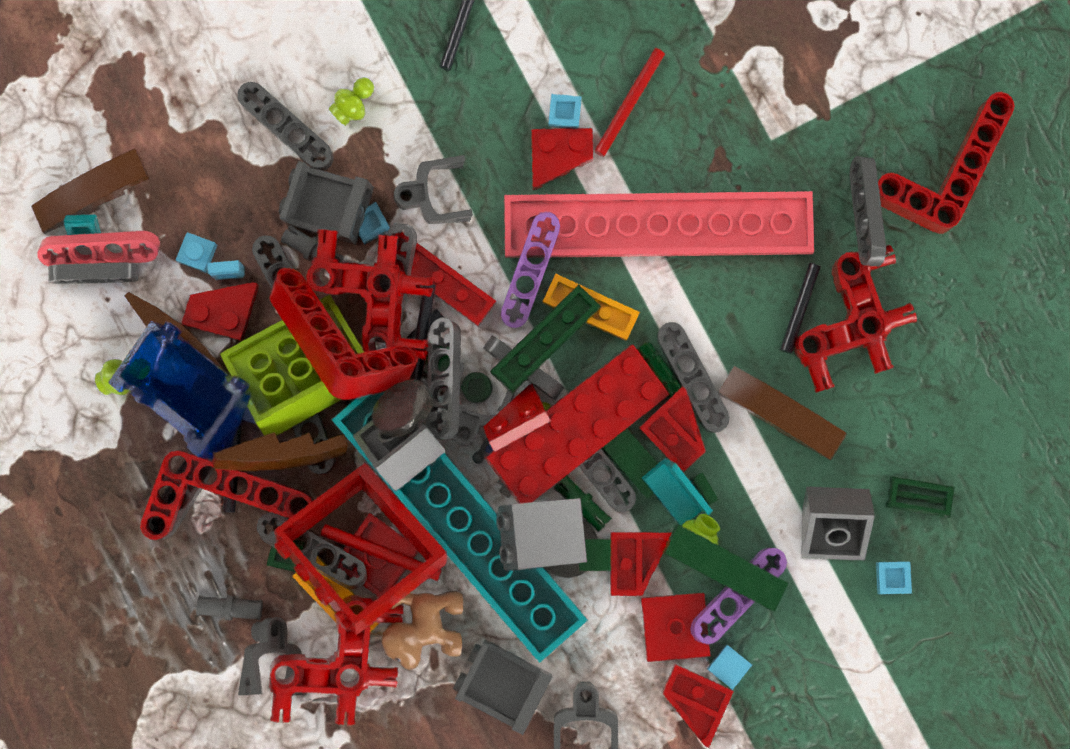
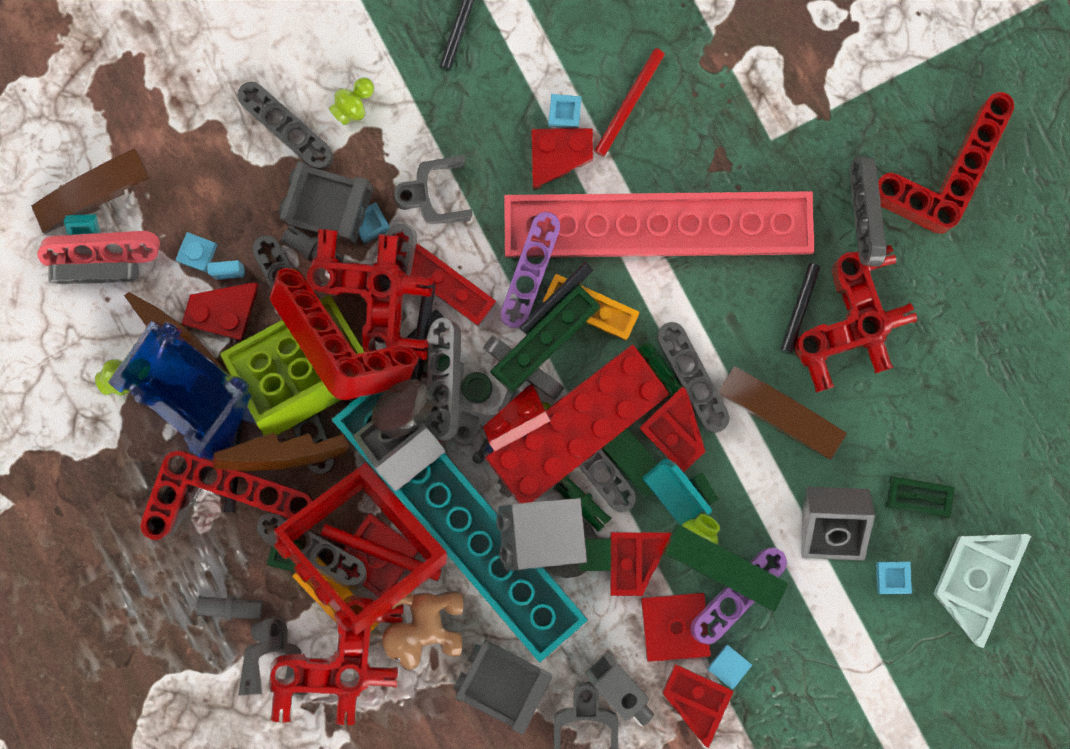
none -> black bar [519,262,593,335]
none -> dark grey torso [585,652,654,727]
none -> light aqua wing [933,534,1031,648]

